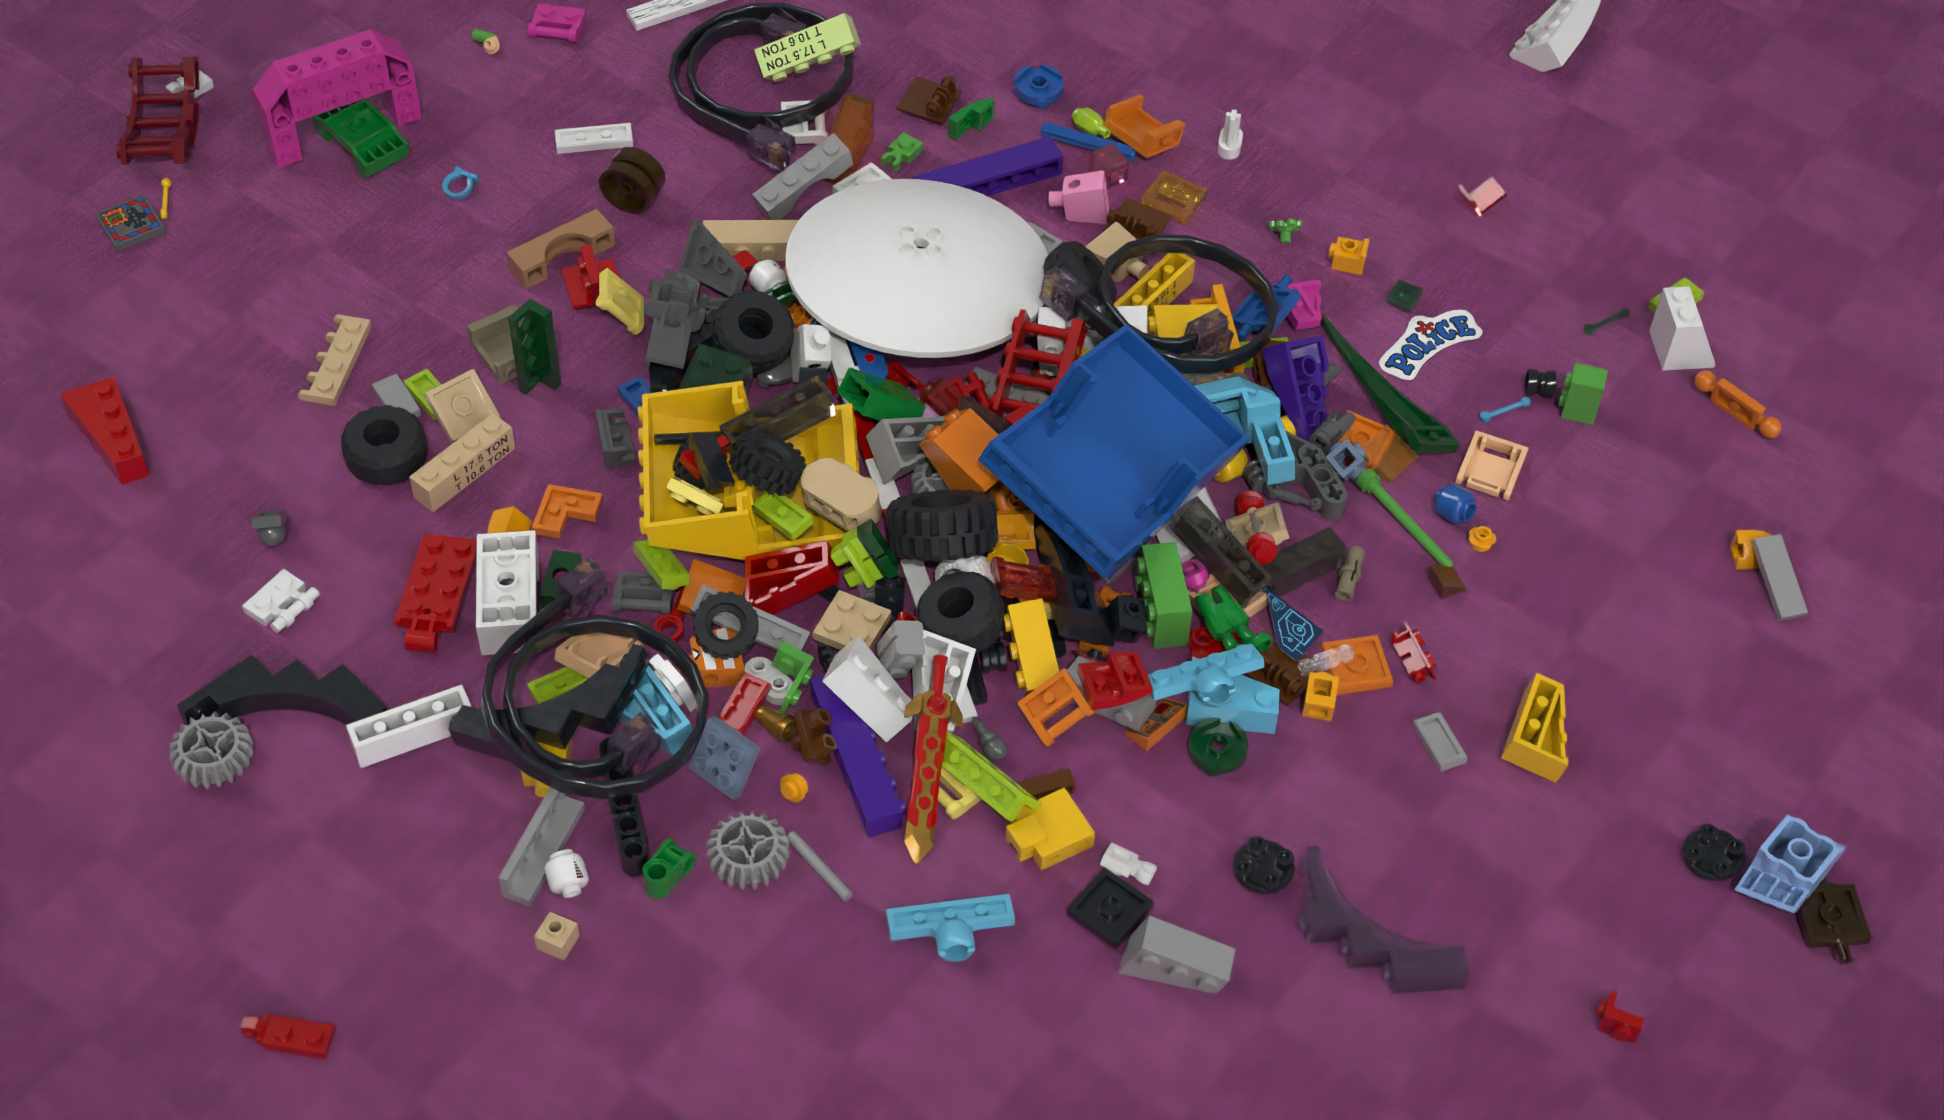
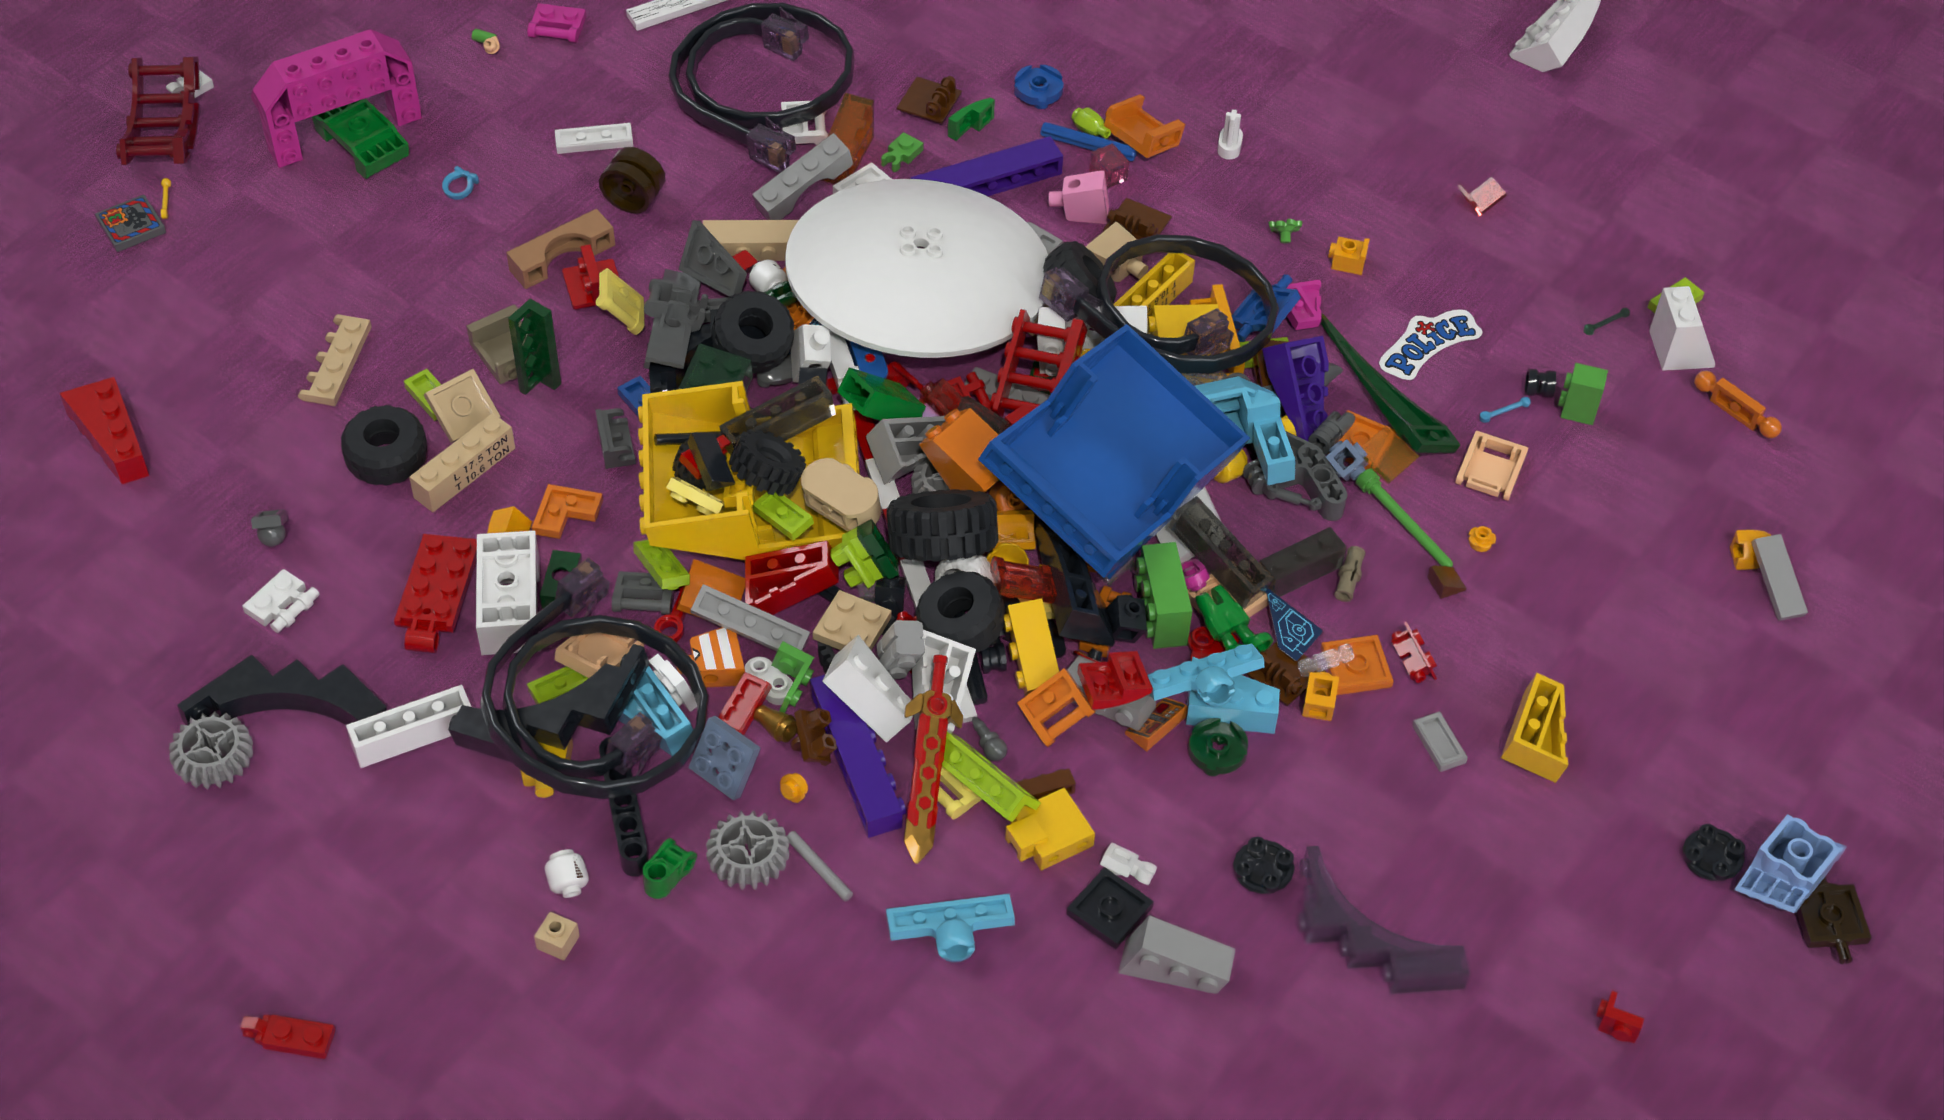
light grey tile [372,374,421,417] -> none
light grey fence [498,787,585,907] -> none
black tyre [693,591,759,660] -> none
yellowish green brick [755,13,861,82] -> none
clear yellow plate [1140,170,1208,225] -> none
plate [1225,490,1289,565] -> none
clear green plate [1387,279,1423,312] -> none
blue head [1434,484,1477,525] -> none

